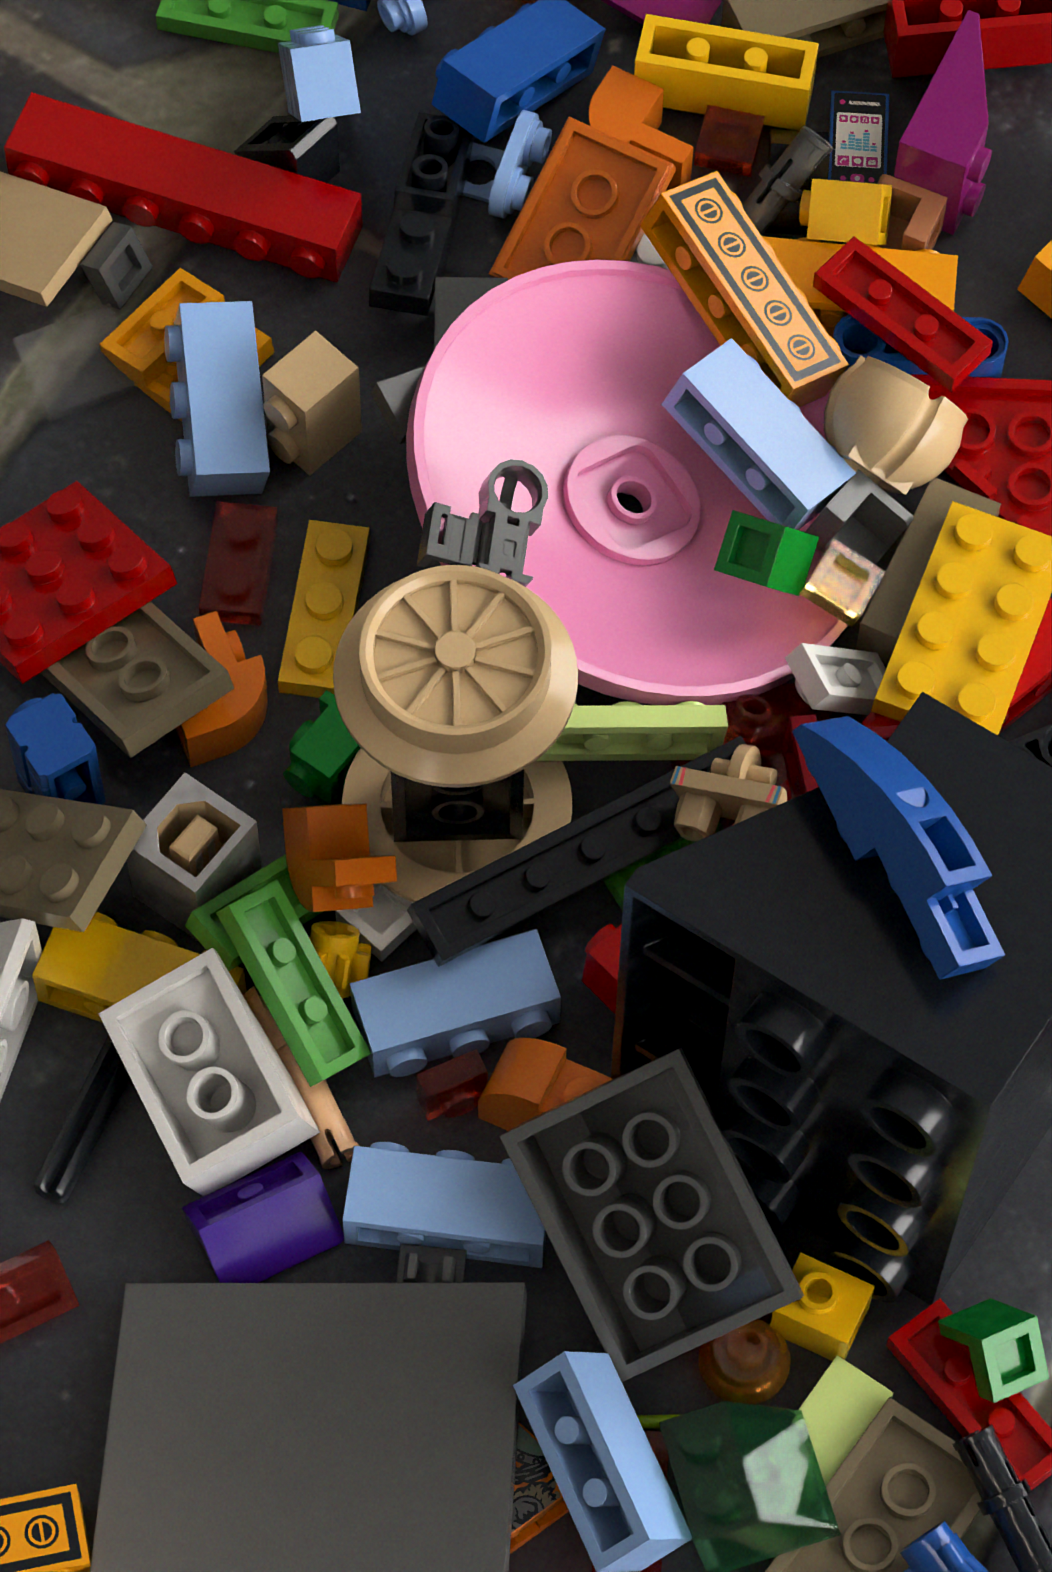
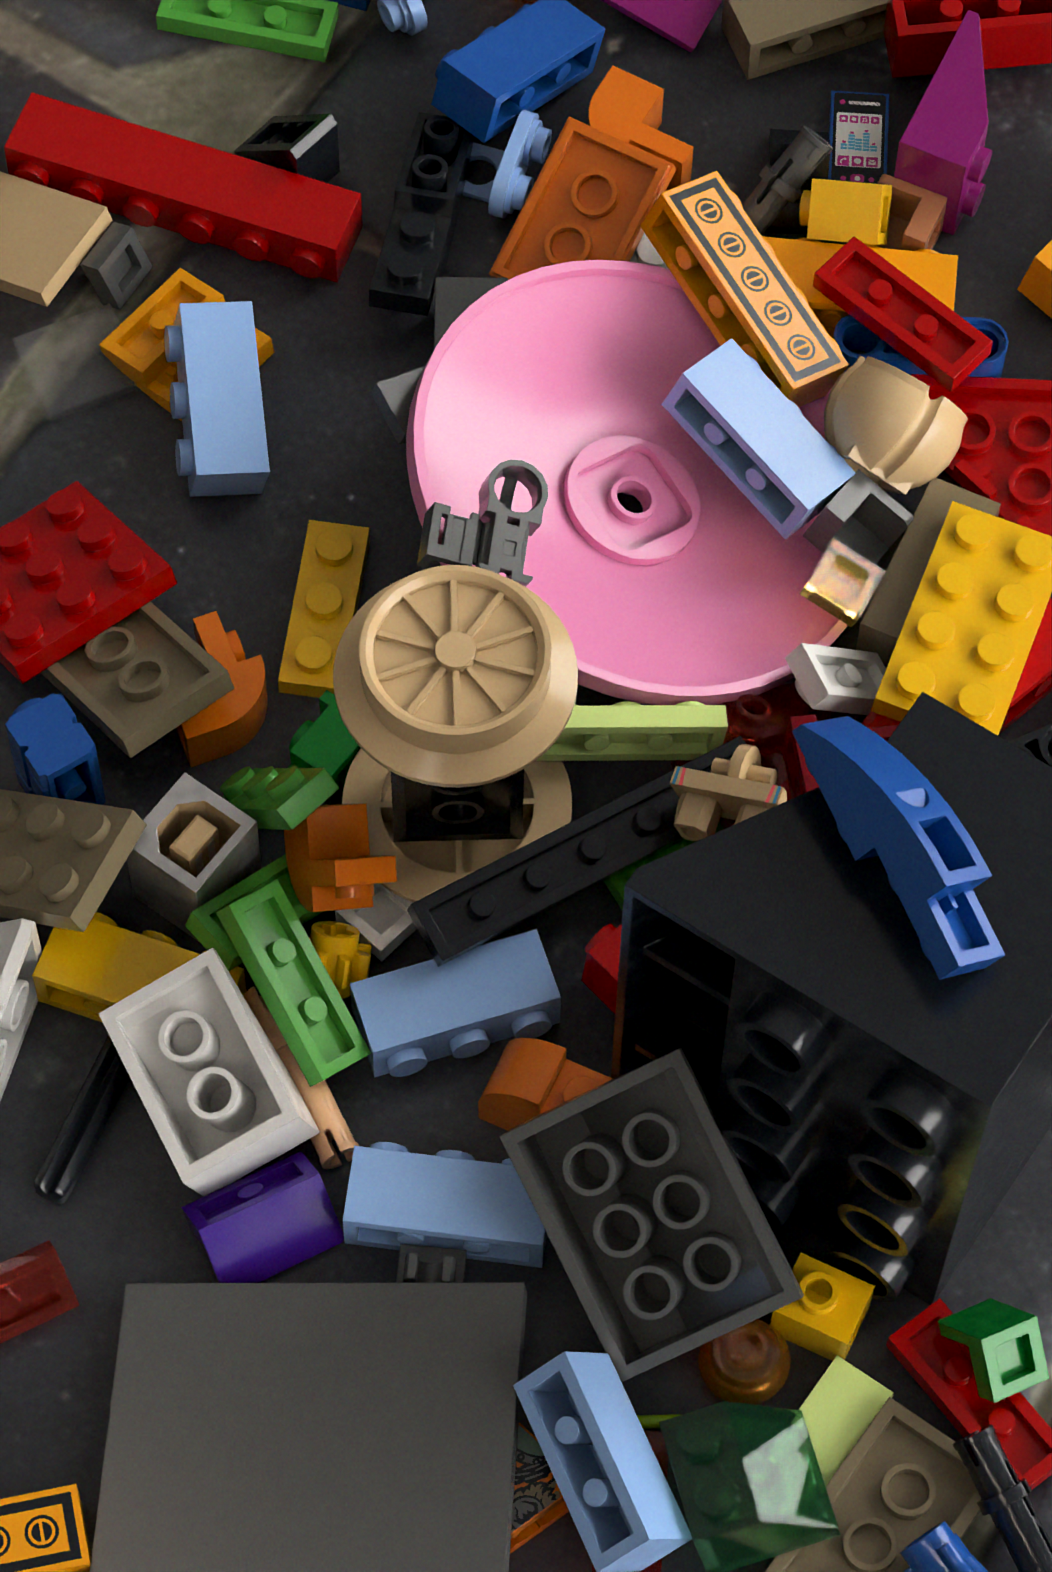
clear red plate [199,501,278,626] -> none
tan brick [262,330,362,476] -> none
light blue brick [278,25,361,122] -> none
clear red plate [416,1049,488,1121] -> none
yellow brick [634,14,819,131] -> none
clear red plate [694,105,765,177] -> none
green panel [714,510,819,596] -> none
none -> bright green plate [220,766,339,830]

